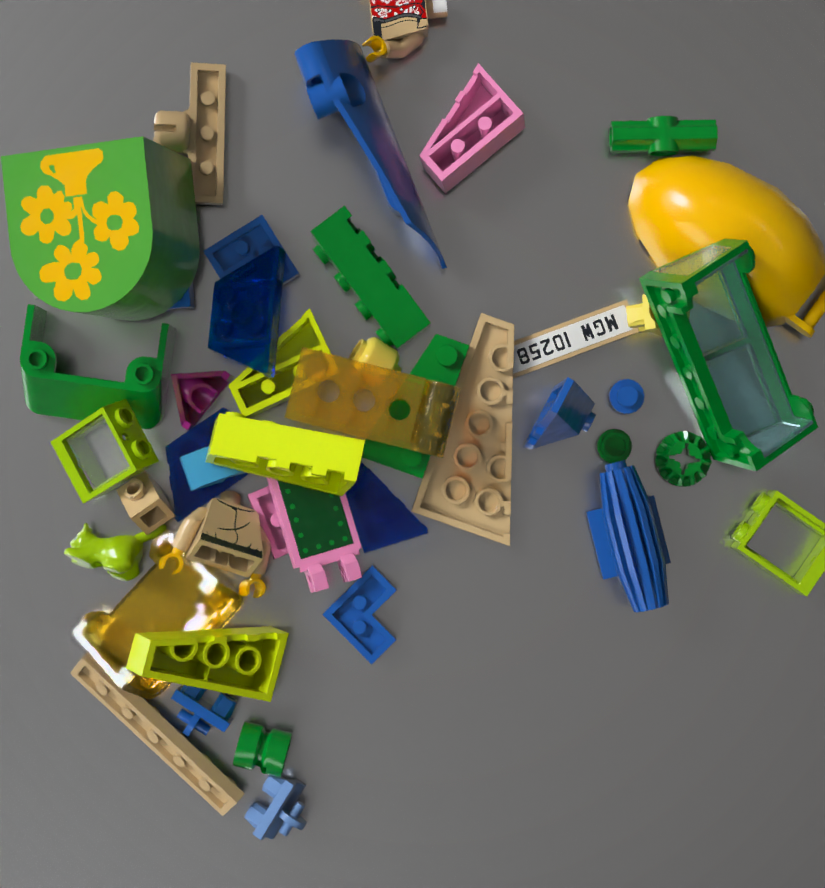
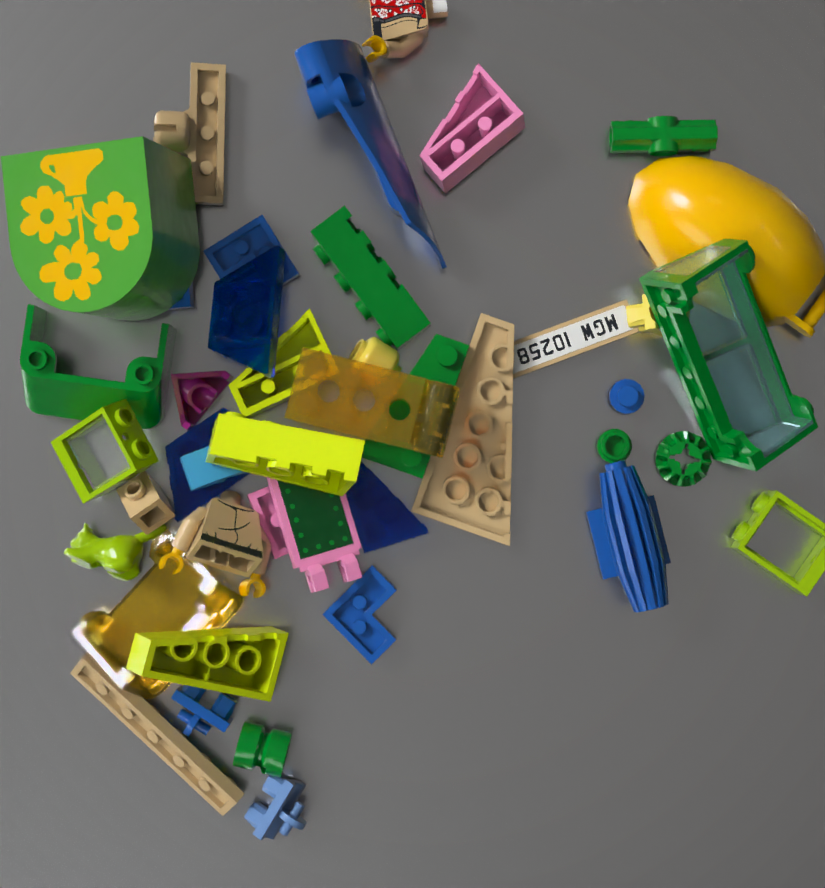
blue wedge [523,377,596,450] -> none

